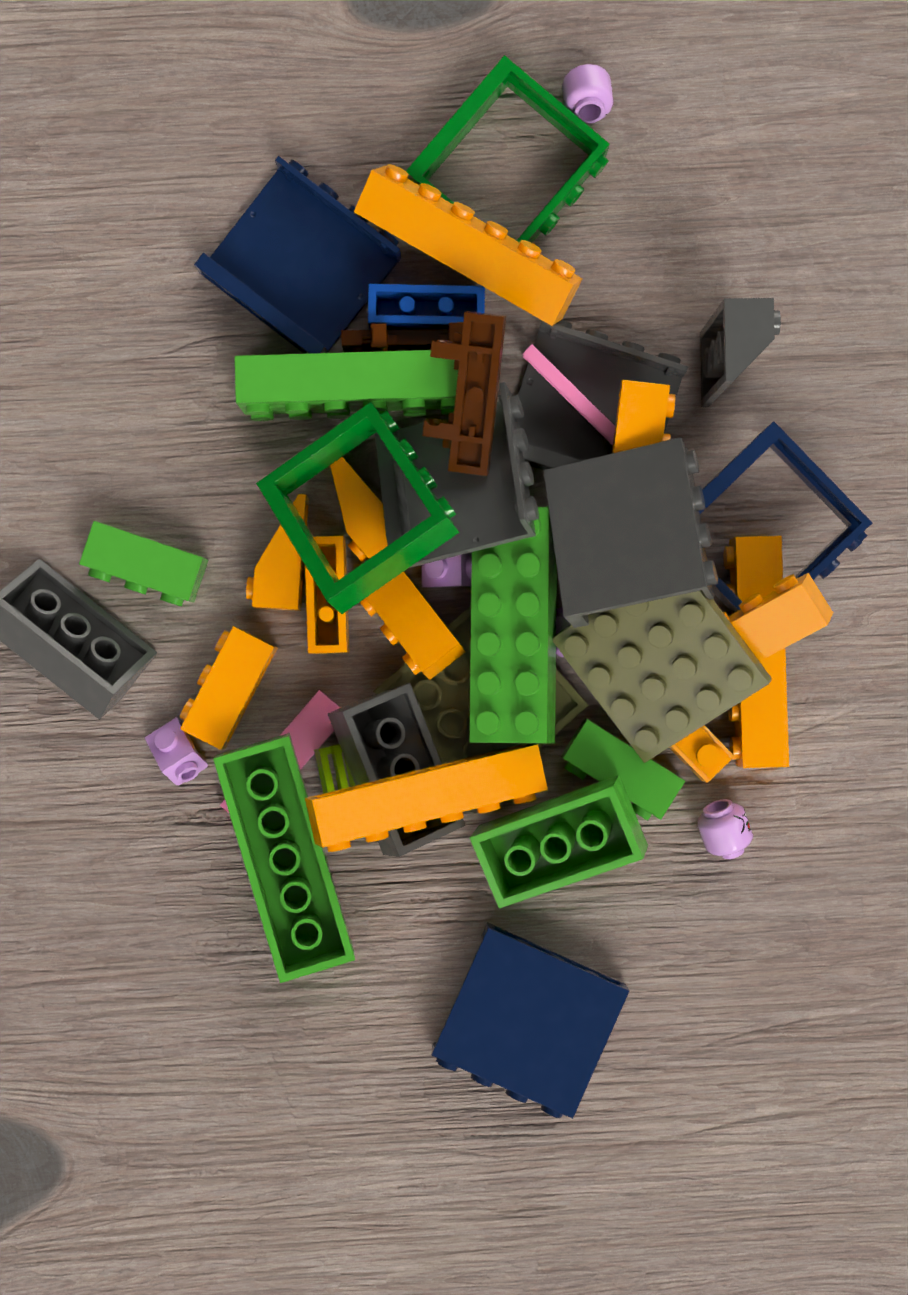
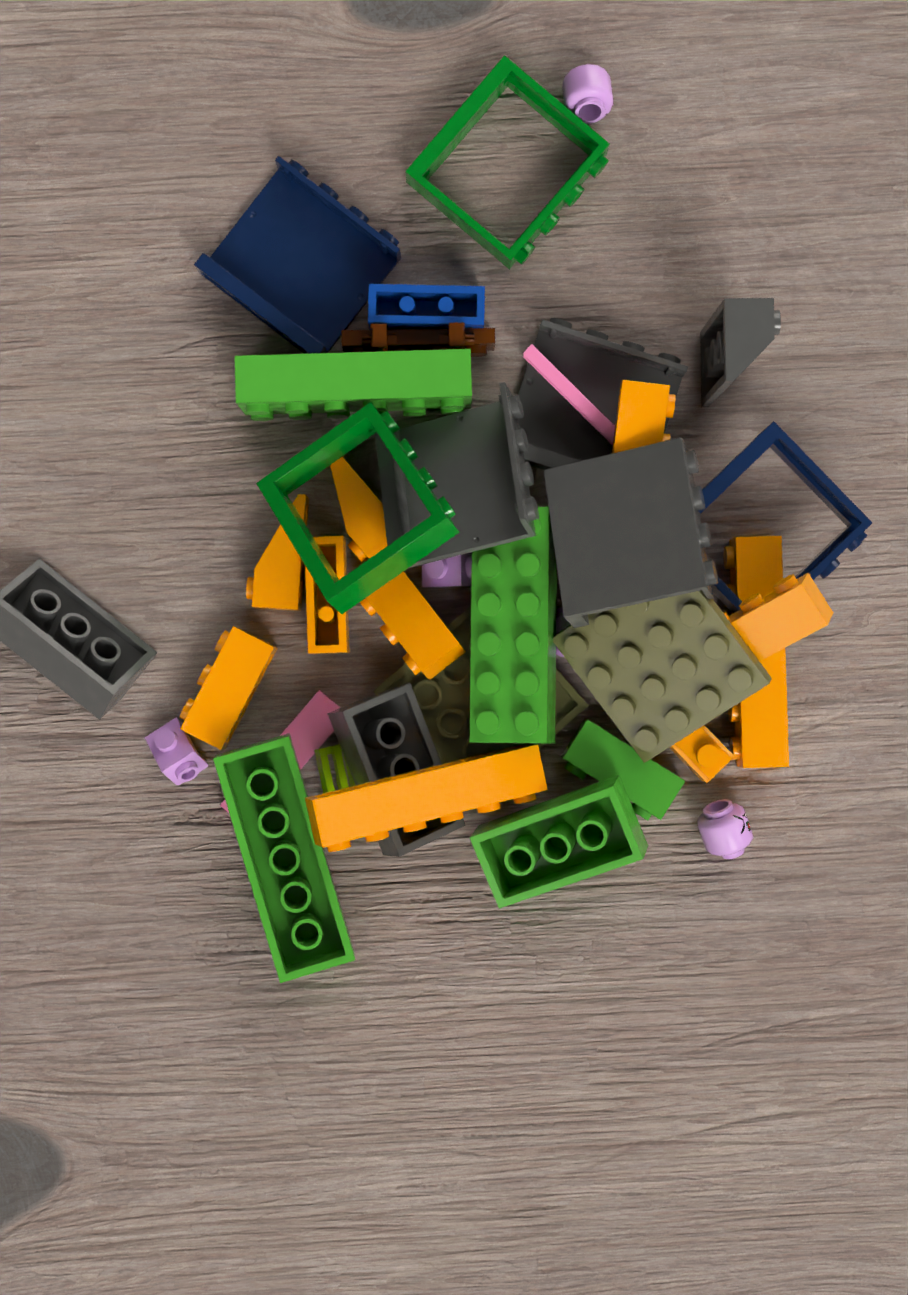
bright green brick [79,521,209,607] -> none
light orange brick [354,164,583,326] -> none
reddish brown hinge [422,311,506,476] -> none
dark blue panel [431,922,629,1119] -> none

